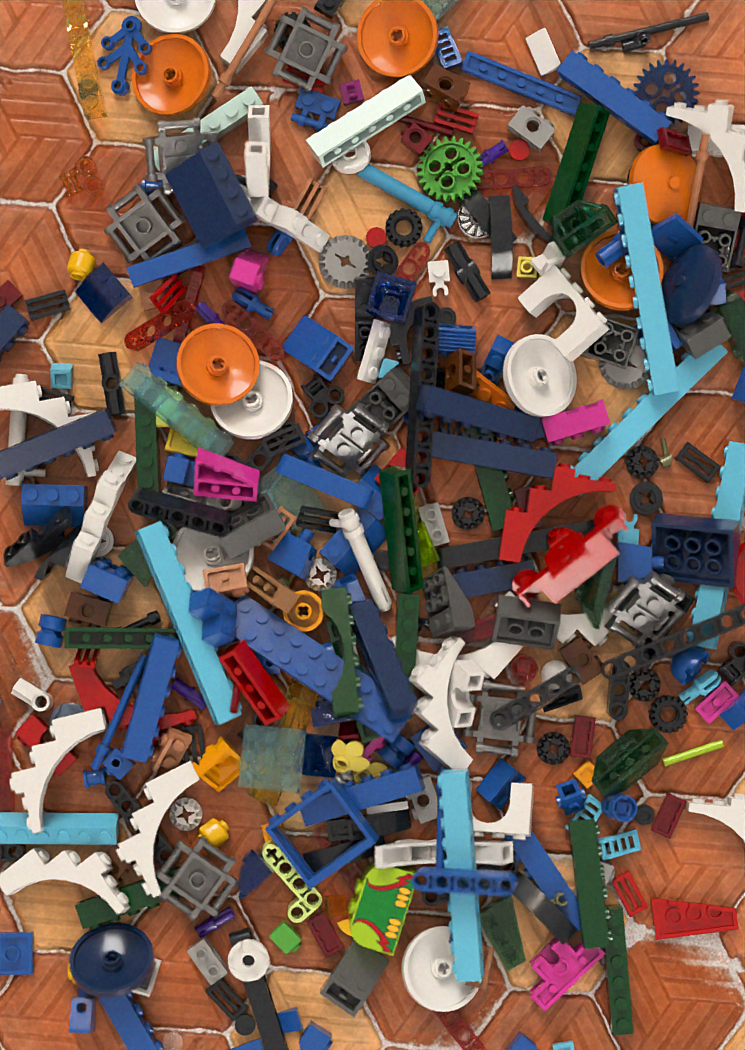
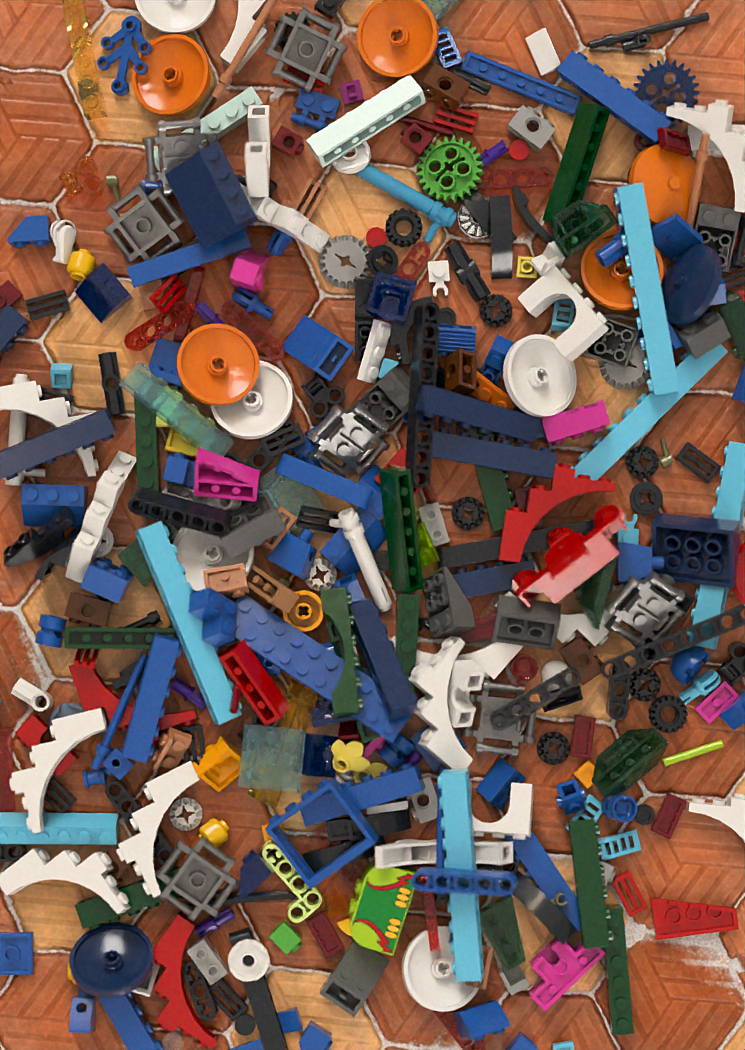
none -> blue slope [7,215,52,248]
none -> black tile [44,776,77,813]
none -> white piece [50,219,76,264]
none -> olive hand [106,175,121,202]
none -> red arch [153,911,218,1049]
none -> black sword [181,891,297,914]
none -> black beam [182,962,218,1021]
none -> dark red brick [271,125,305,160]
none -> clear red beam [420,875,440,952]
none -> black axle [453,68,491,96]
none -> blue slope [453,1000,511,1041]
none -> black gear [480,294,512,327]
none -> light grey panel [498,960,529,996]
none -> medium azure slope [551,299,575,333]

